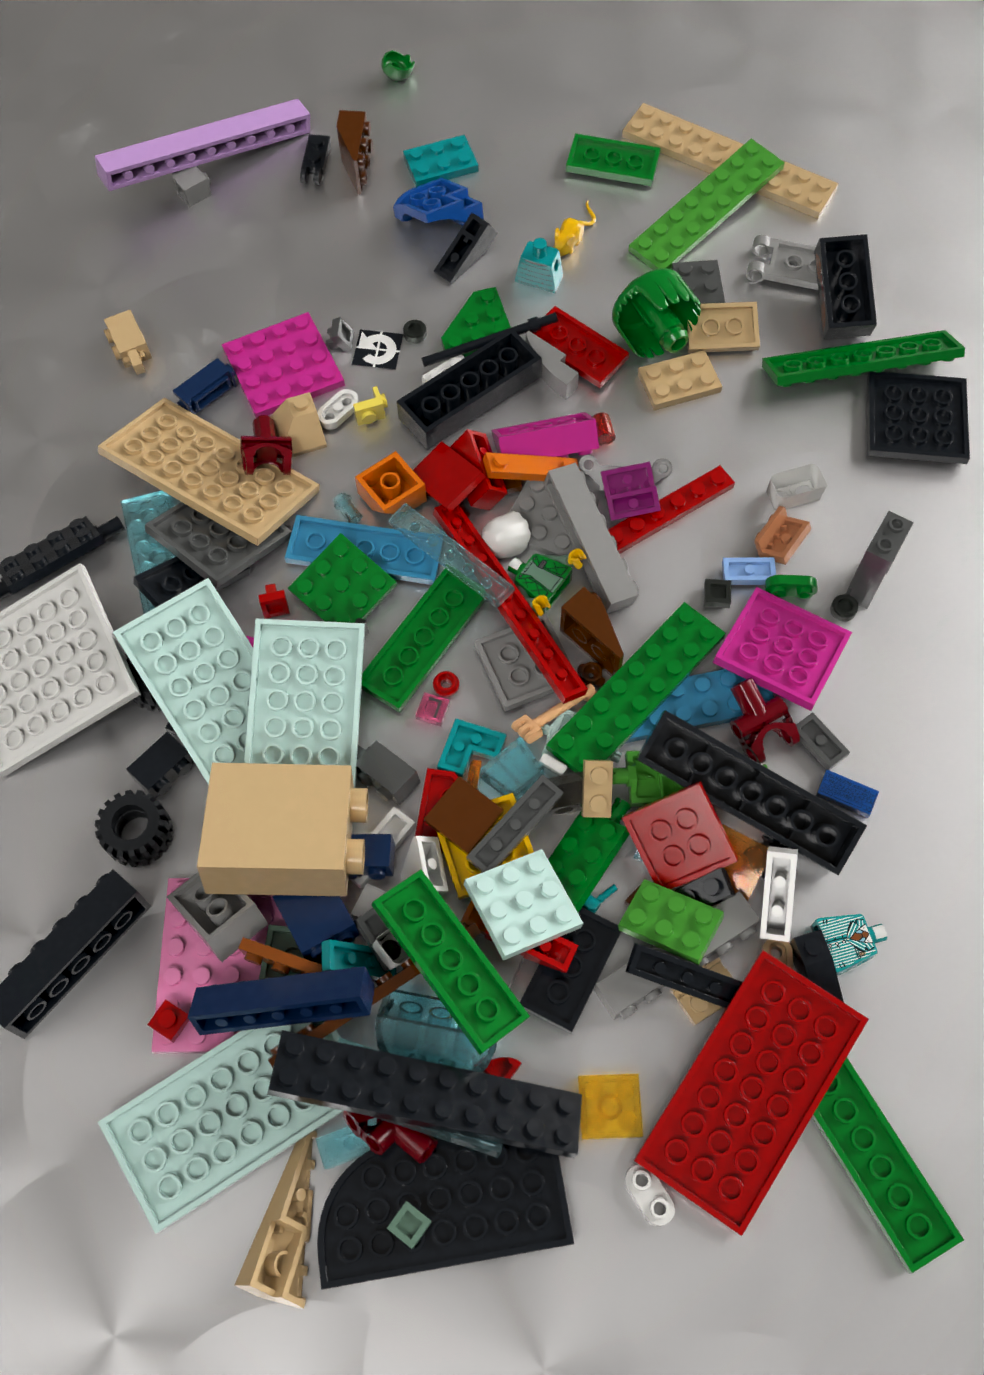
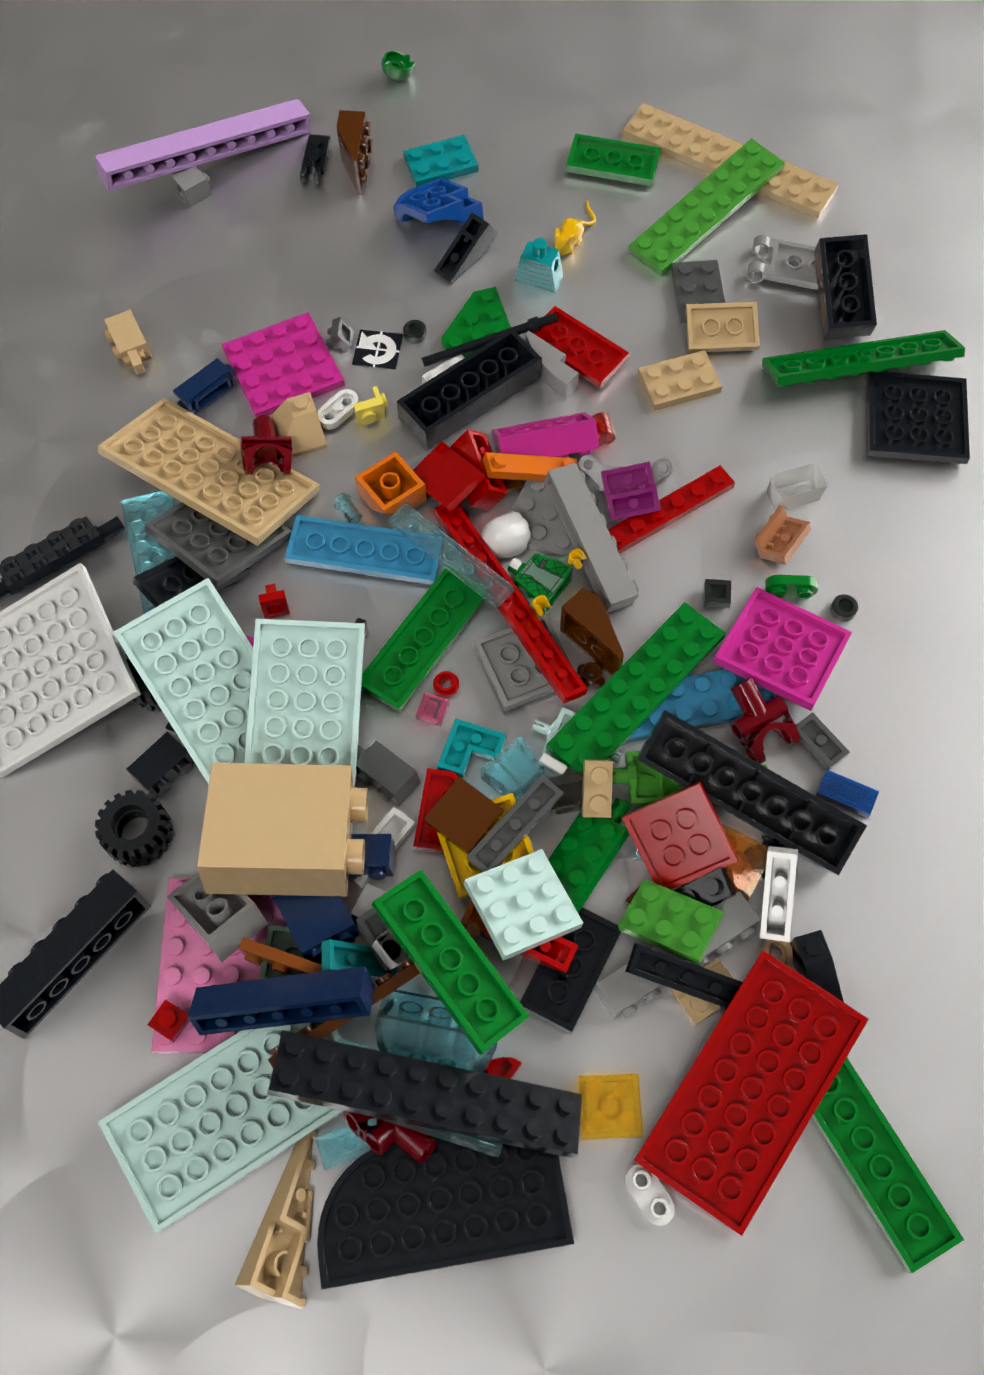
green plate [288,533,398,623] -> none
sand green plate [387,1201,432,1249] -> none
white slope [400,836,449,895] -> none
clear orange tile [467,759,482,791] -> none
light nougat hinge [511,683,596,744] -> none
teal hand [583,884,618,913] -> none
green piece [612,268,701,358] -> none
light blue plate [722,557,776,585] -> none
torso [810,914,887,976] -> none
dark grey door [846,511,914,609] -> none

